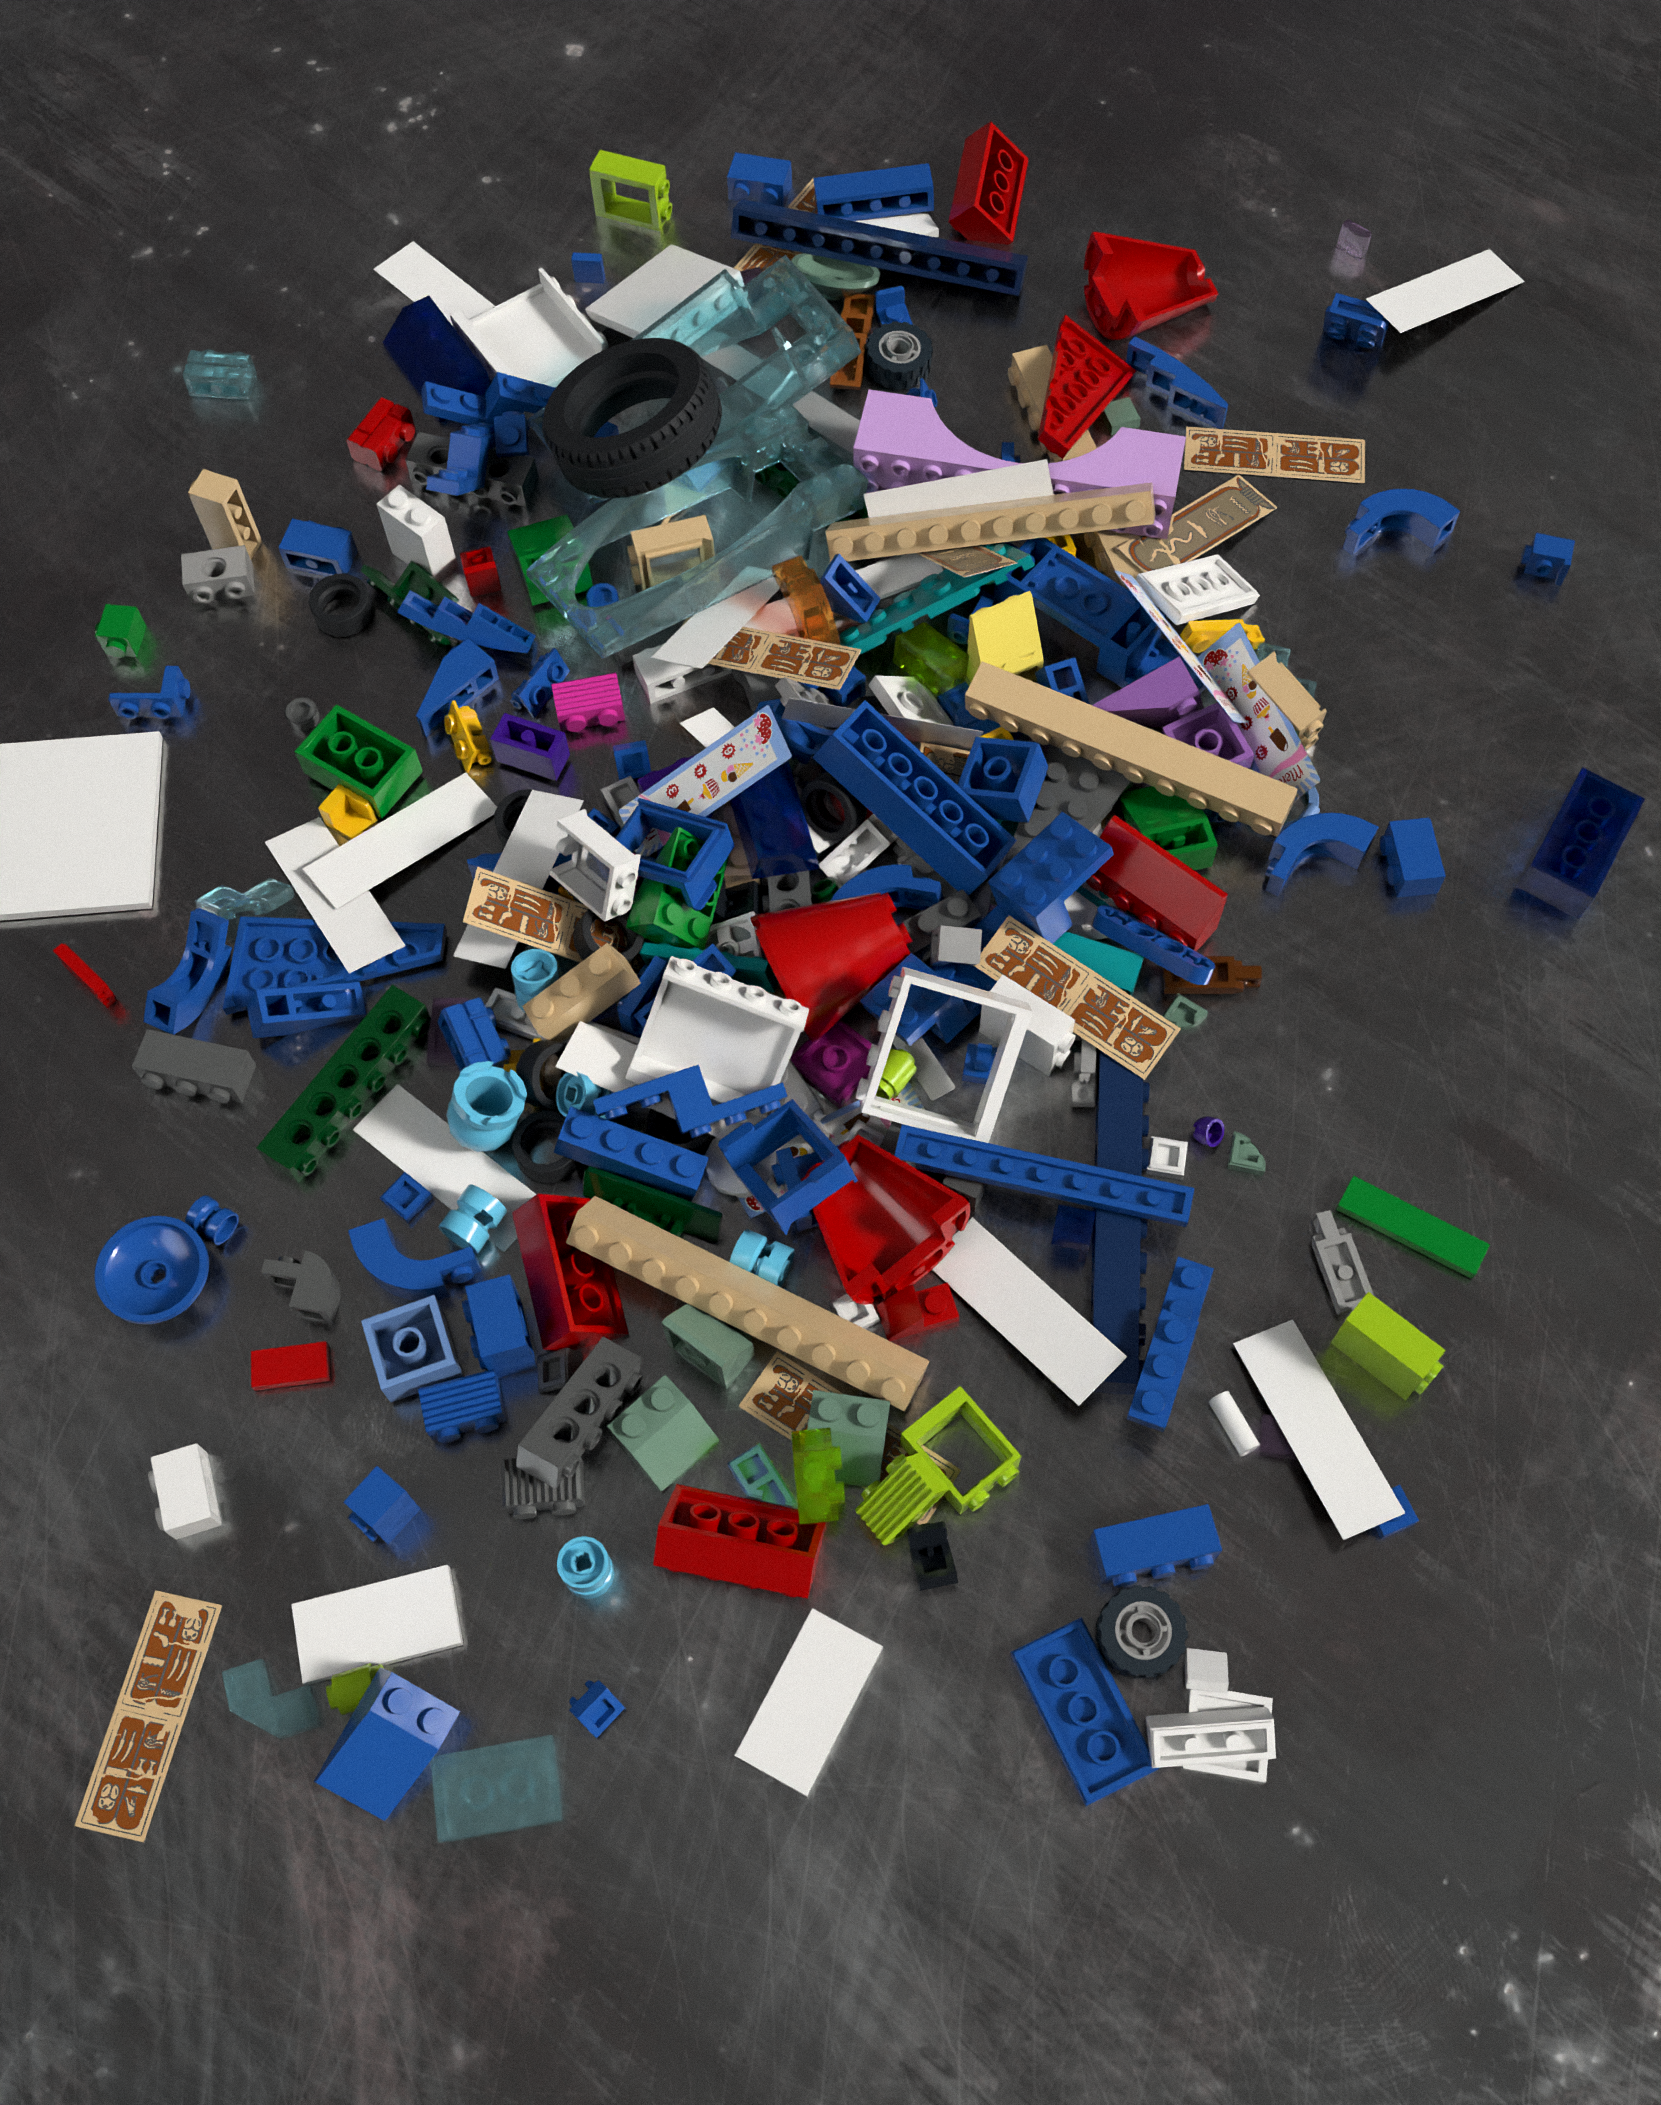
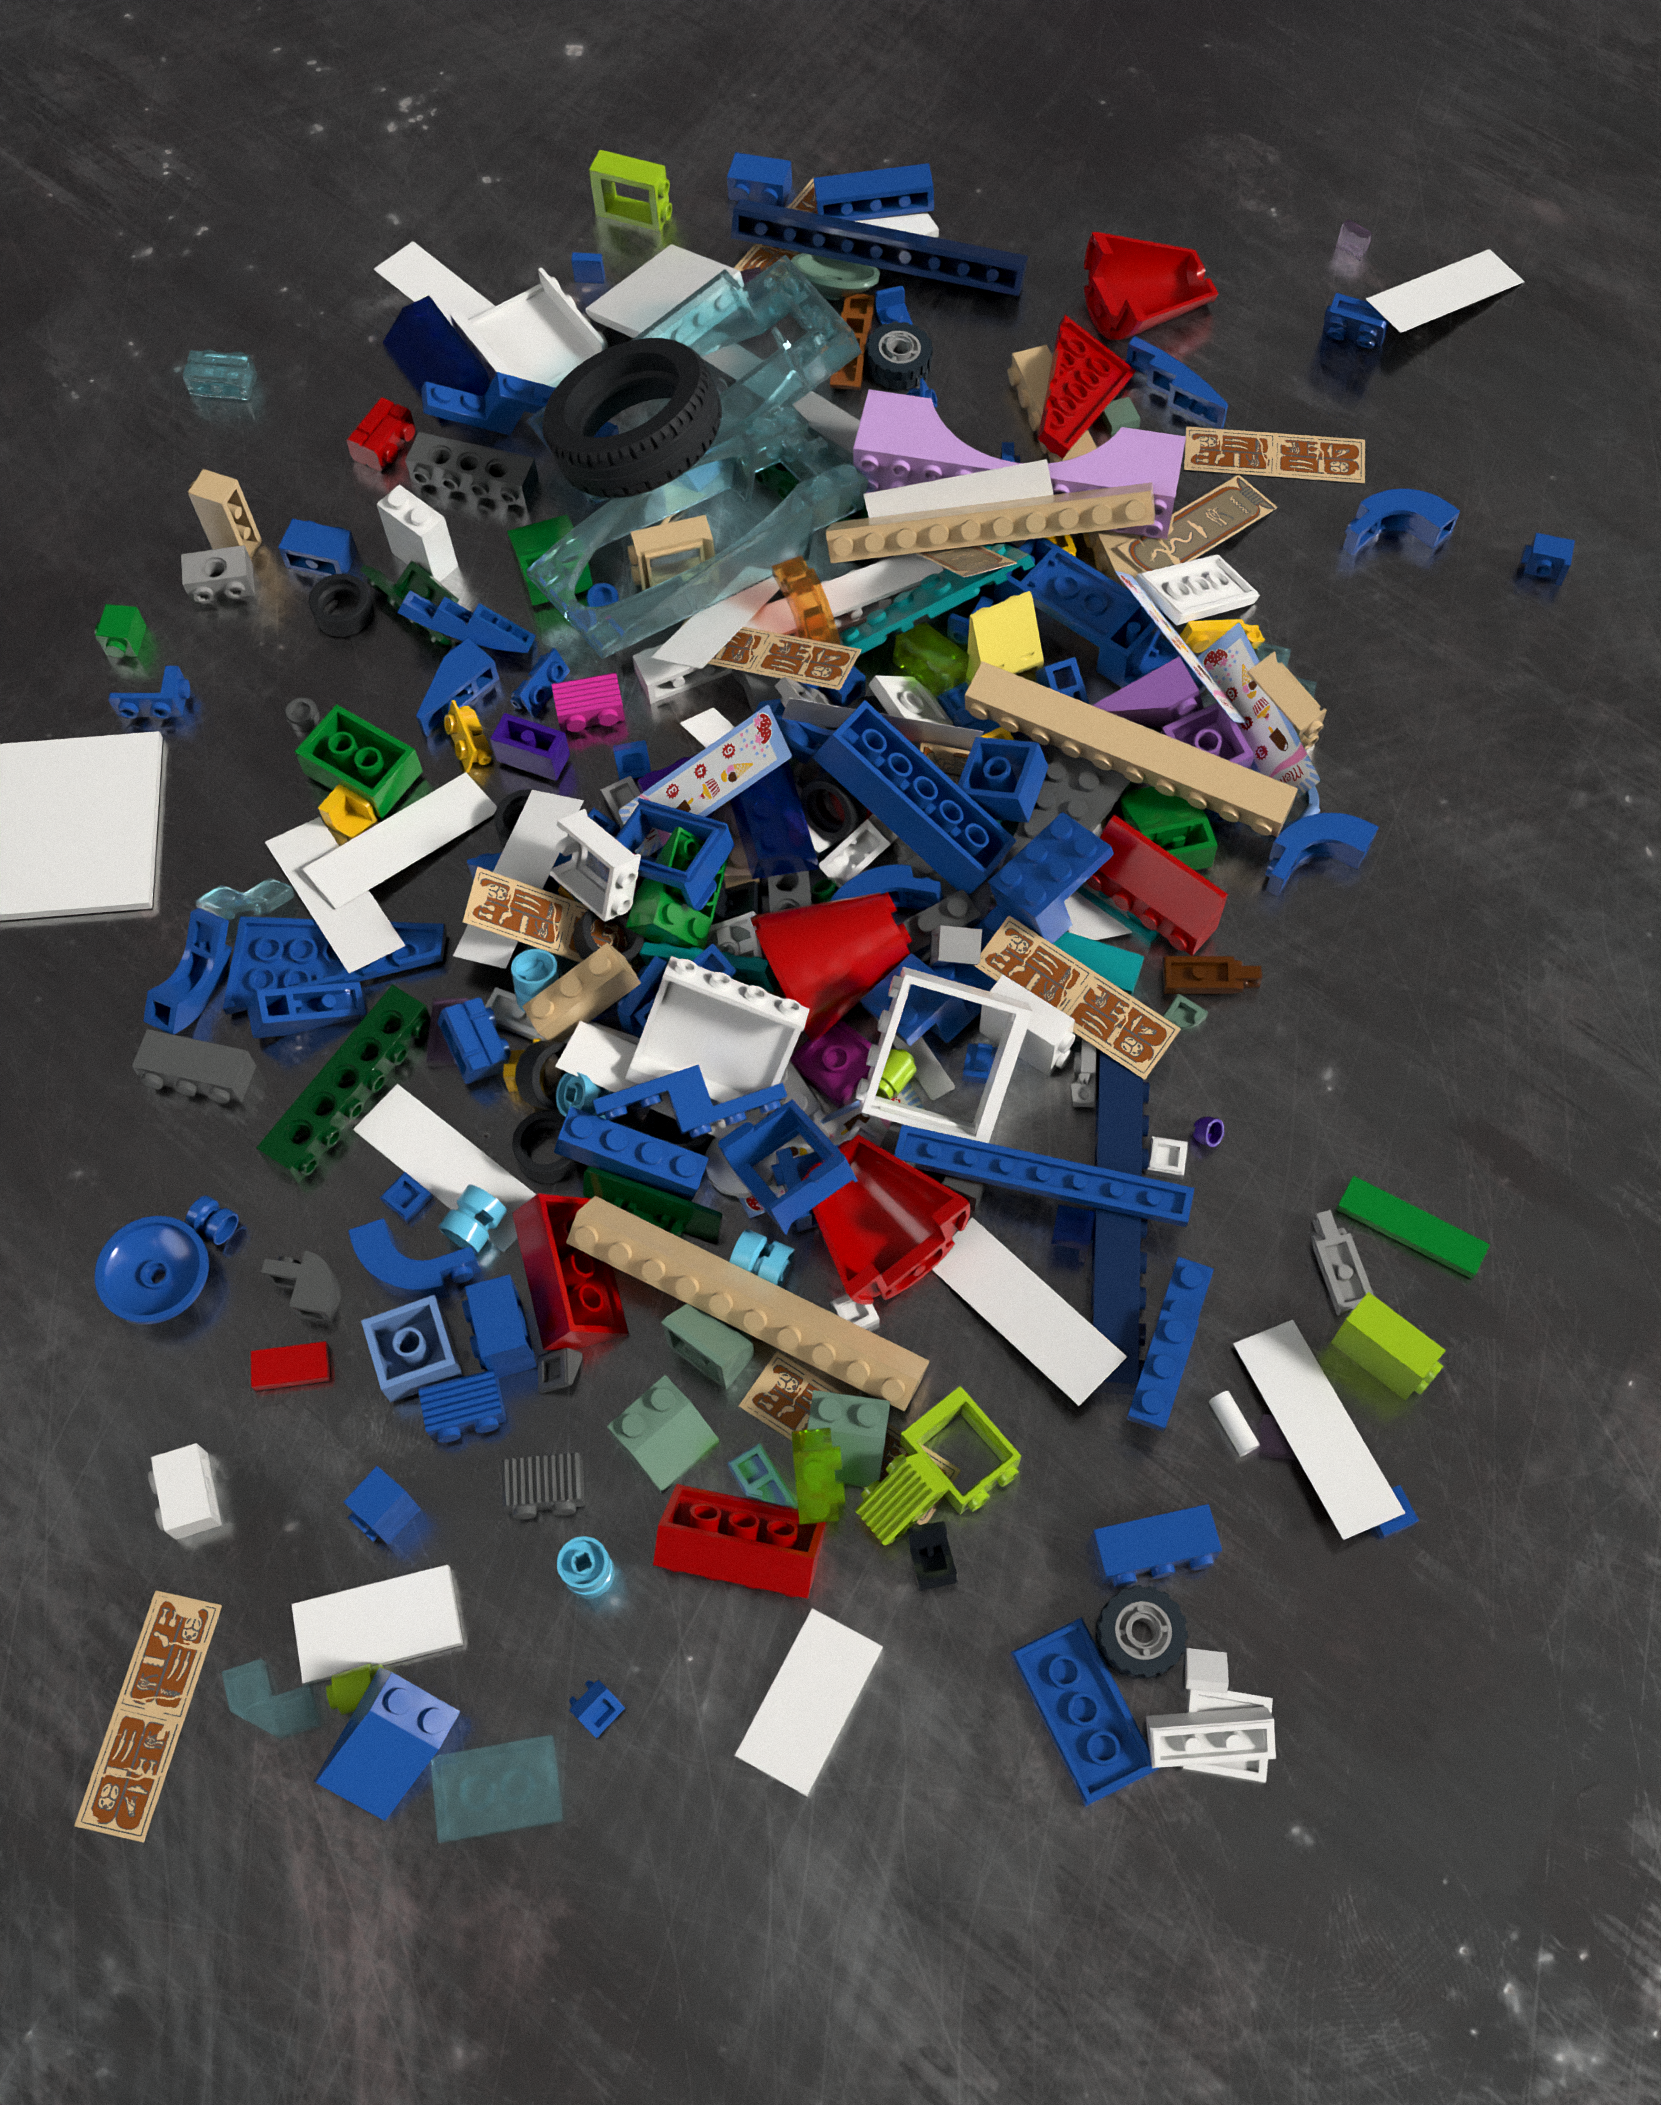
red tile [52,943,117,1008] -> none
blue bracket [426,422,496,496] -> none
medium azure tile [446,1061,527,1152] -> none
red slope [460,546,501,597] -> none
blue bracket [494,411,530,458] -> none
dark grey brick [516,1337,643,1489] -> none
blue slope [820,554,881,624] -> none
red slope [876,1282,959,1341] -> none
red slope [948,121,1029,245] -> none
blue beam [1092,905,1215,985] -> none
sand green tile [1227,1131,1265,1176] -> none
blue brick [1380,817,1446,898] -> none
clear blue brick [1516,767,1645,919] -> none

